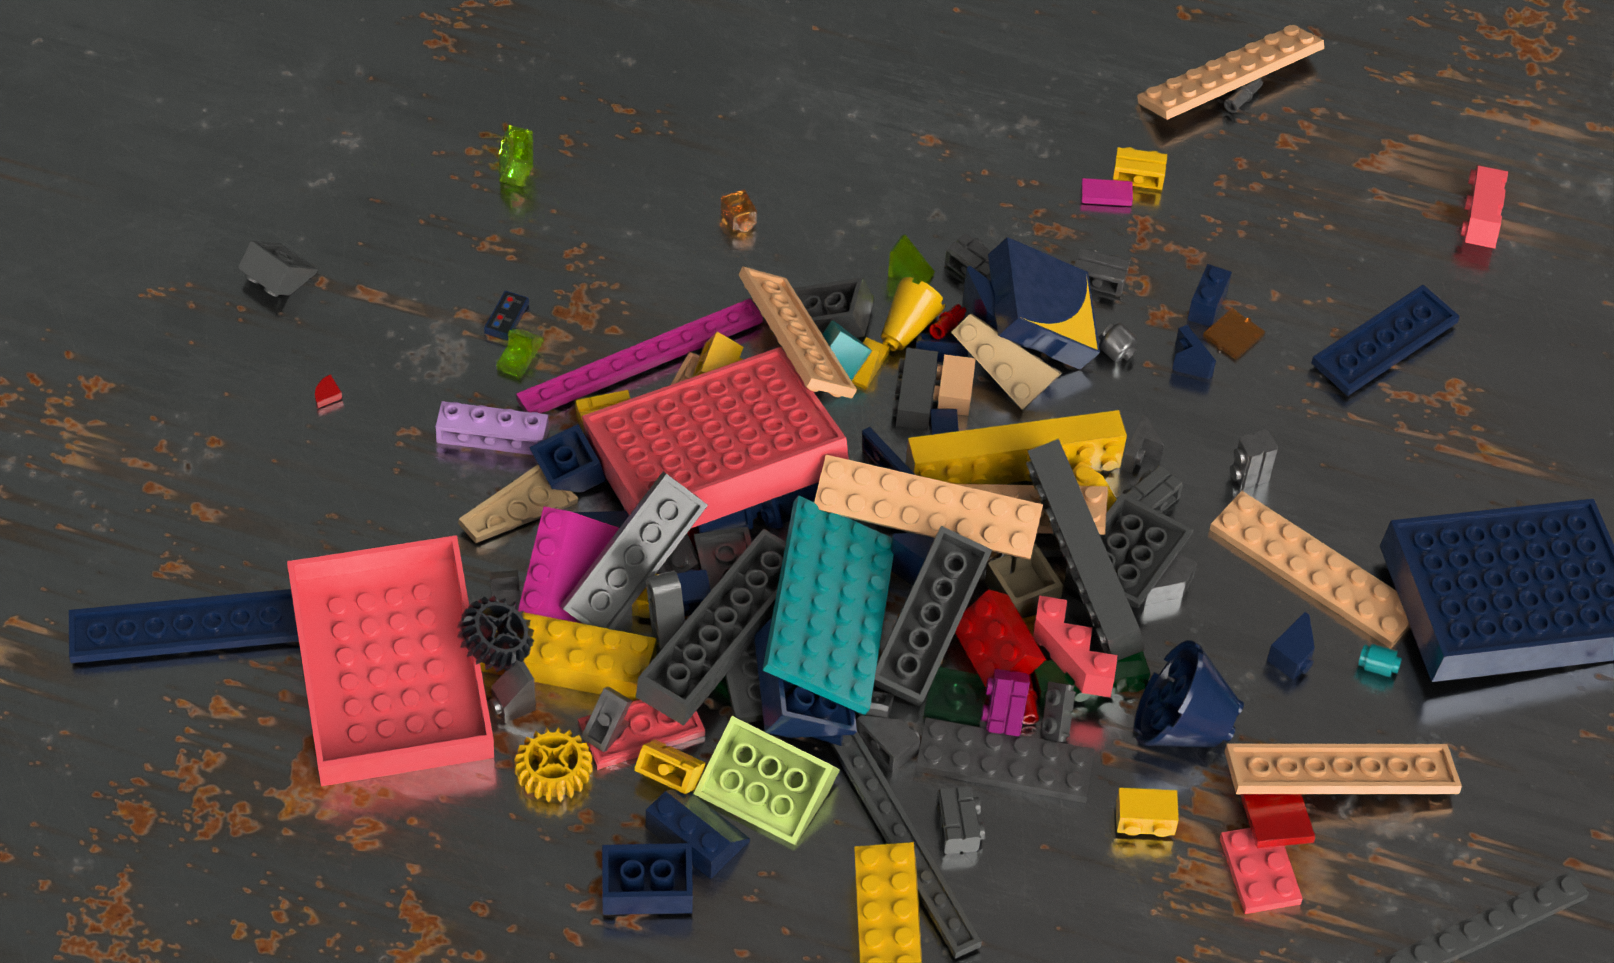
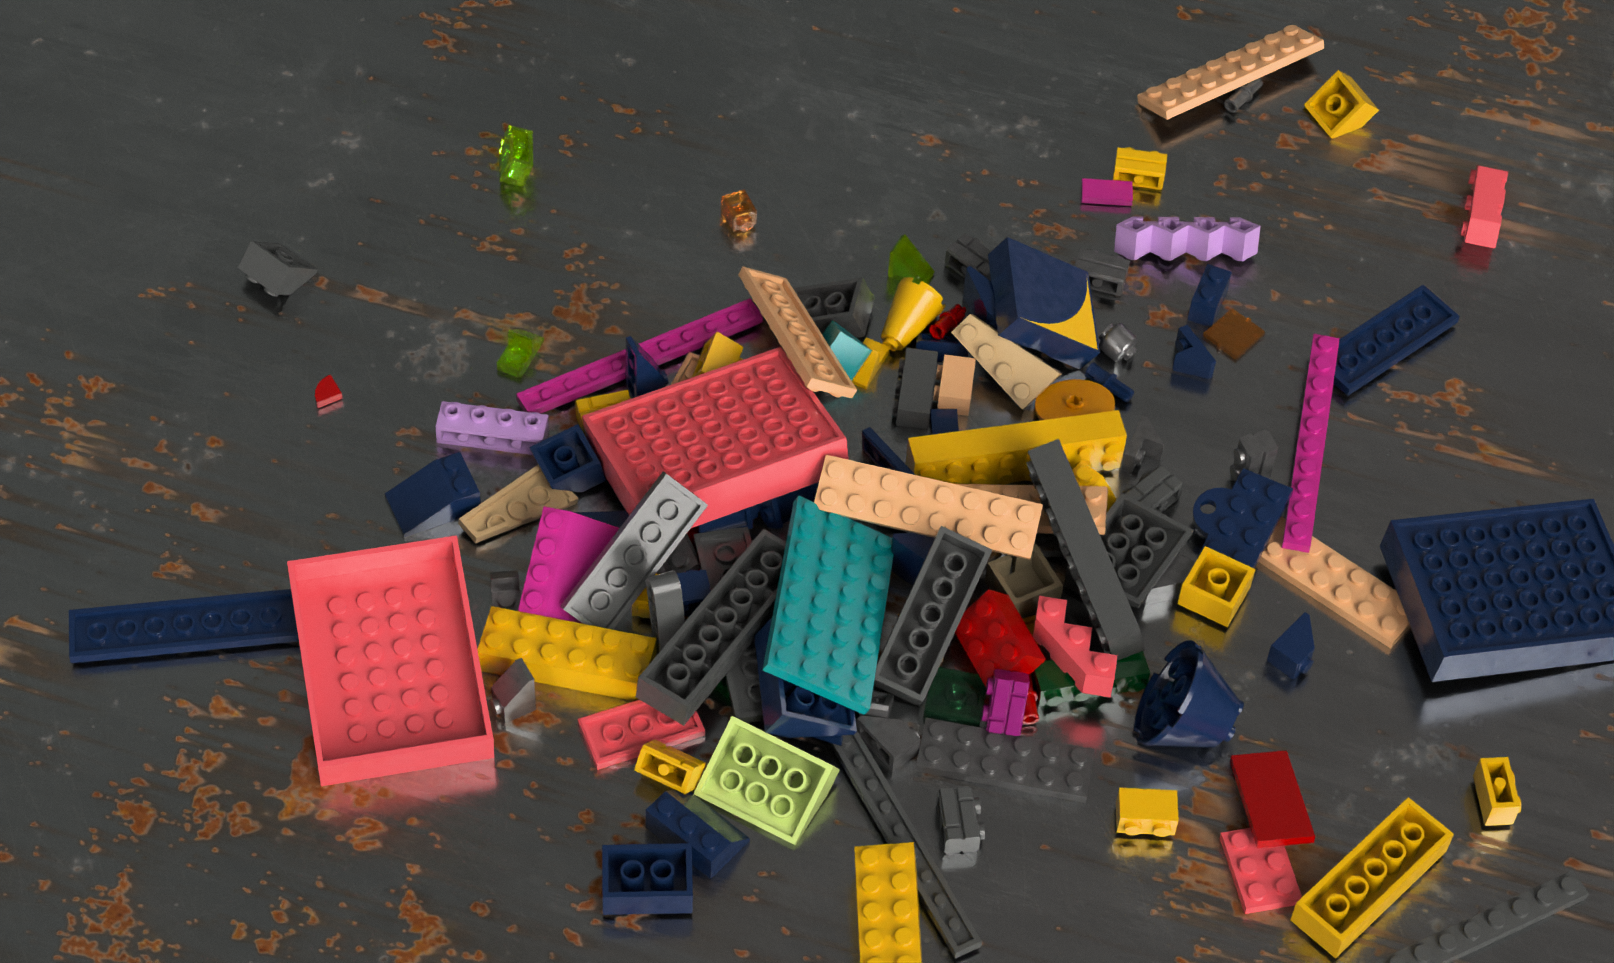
black gear [457,596,534,672] -> none
tile [484,290,529,341] -> none
yellow gear [514,727,593,803] -> none
flat silver slope [580,687,632,752] -> none
dark grey hinge [1040,682,1076,742] -> none
light nougat plate [1224,744,1462,794] -> none
teal brick [1358,643,1402,677] -> none
none -> dark blue slope [385,452,481,538]
none -> dark blue slope [626,336,669,398]
none -> light orange piece [1035,379,1115,420]
none -> dark blue axle [1084,362,1134,402]
none -> lavender brick [1114,216,1261,261]
none -> yellow brick [1177,546,1255,627]
none -> dark blue plate [1193,468,1293,569]
none -> dark pink plate [1282,334,1340,553]
none -> yellow brick [1290,797,1454,959]
none -> yellow slope [1304,70,1379,139]
none -> yellow brick [1473,757,1521,826]

